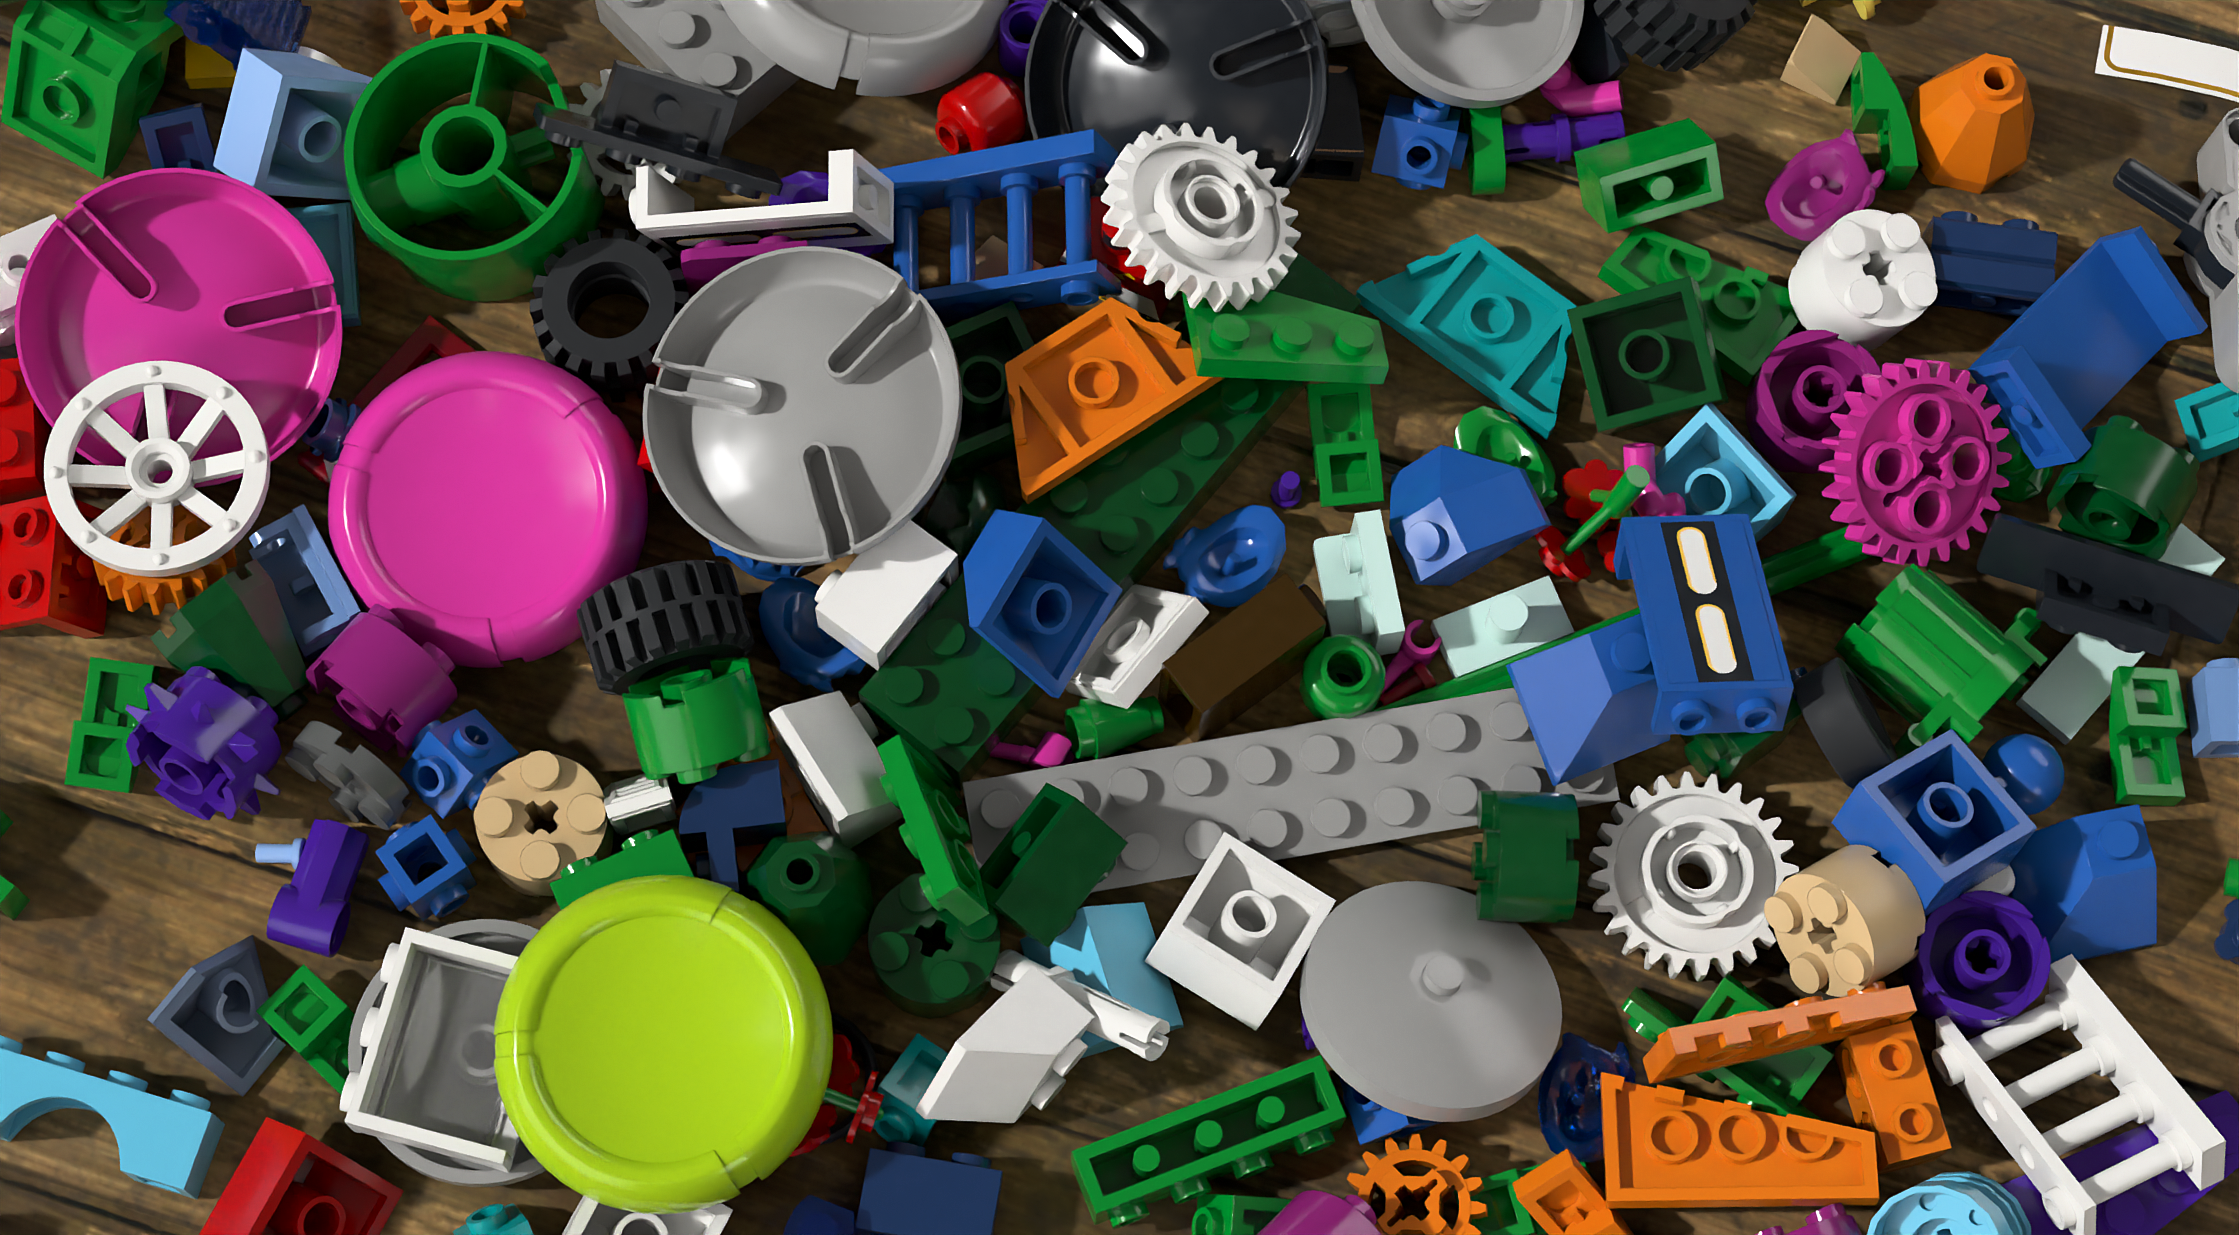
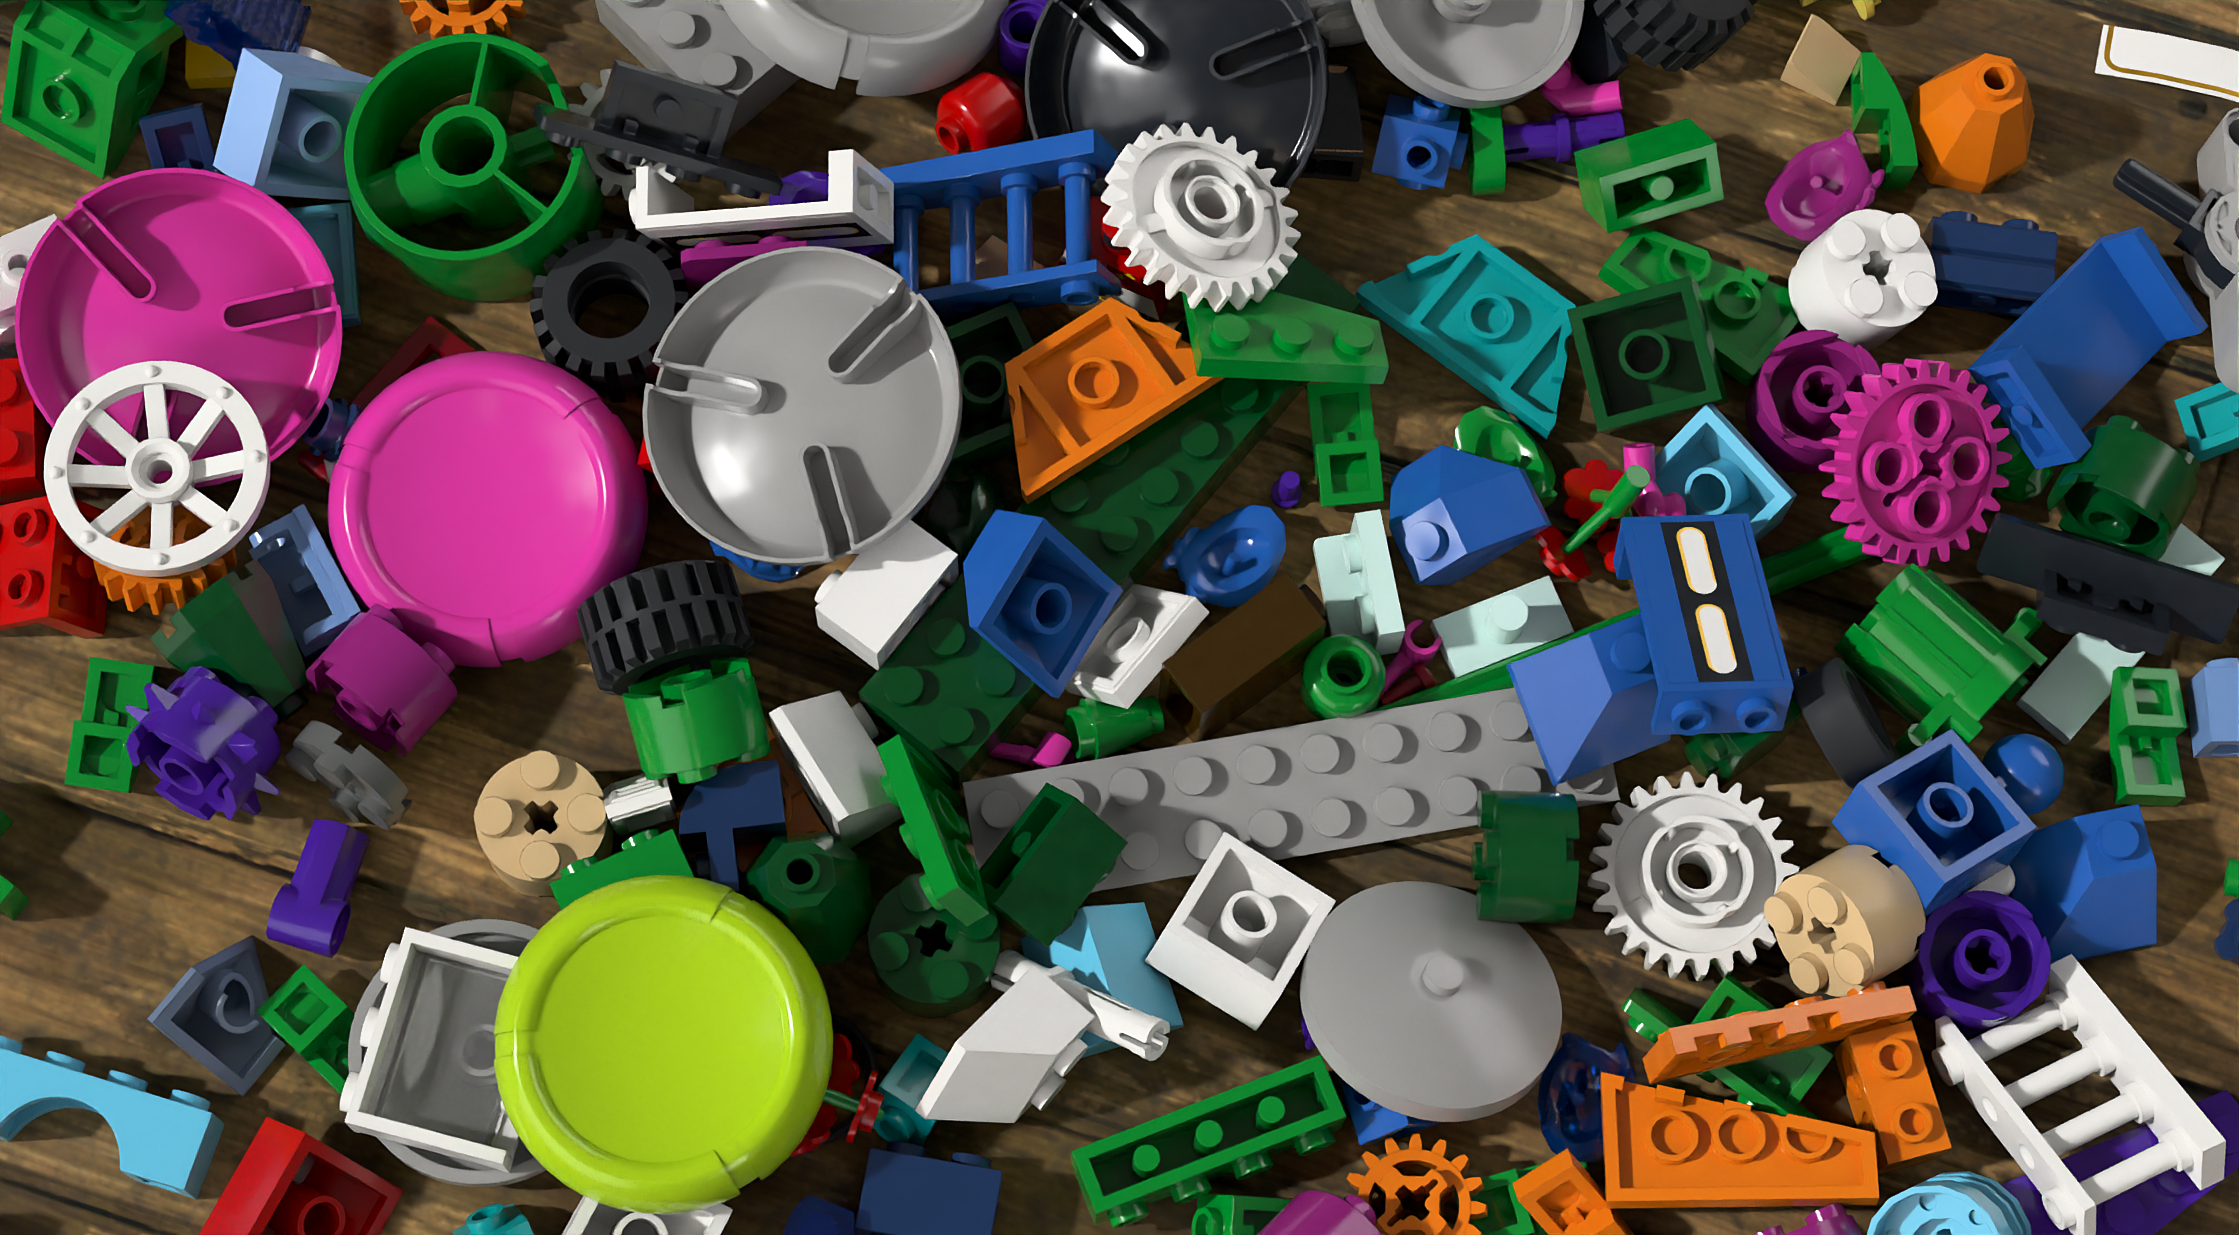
light blue piece [255,838,307,870] -> none
blue brick [375,814,477,921] -> none
blue brick [399,709,520,819] -> none
blue hat [758,577,867,693] -> none

